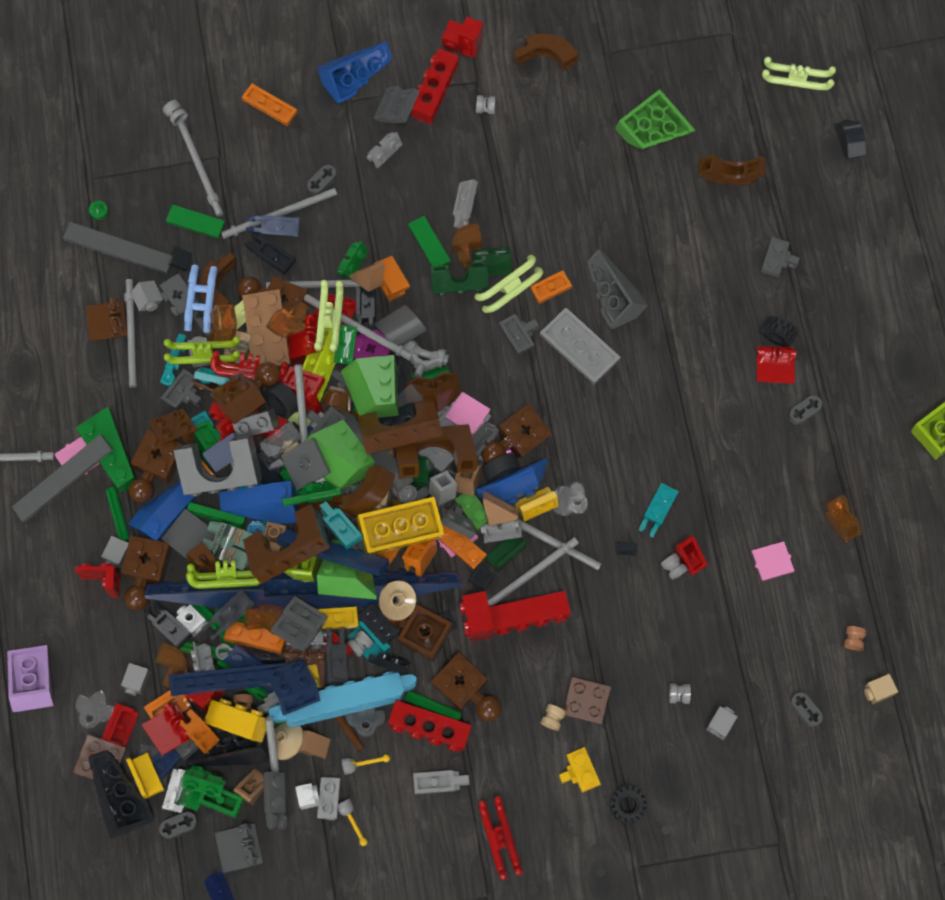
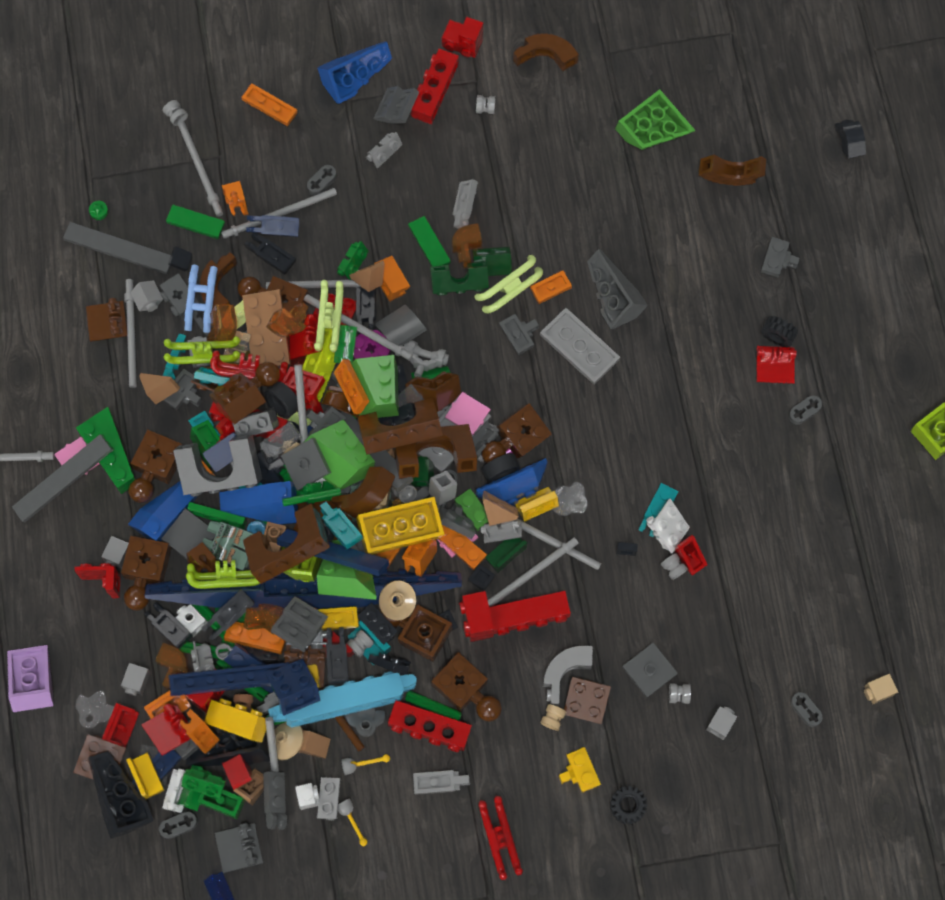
green axle [106,487,130,542] -> none
reddish brown hinge [148,408,198,444] -> none
medium nougat slope [455,462,485,496] -> none
bright pink piece [752,541,794,581] -> none
yellowish green piece [762,57,836,90] -> none
clear orange brick [825,495,862,543] -> none
nougat wheel [844,626,866,651] -> none
none -> medium nougat slope [139,373,180,404]
none -> orange hinge [222,181,248,216]
none -> red slope [222,754,252,790]
none -> orange plate [334,359,369,414]
none -> light grey arch [543,646,593,707]
none -> dark grey plate [622,643,678,698]
none -> white hinge [647,499,690,554]

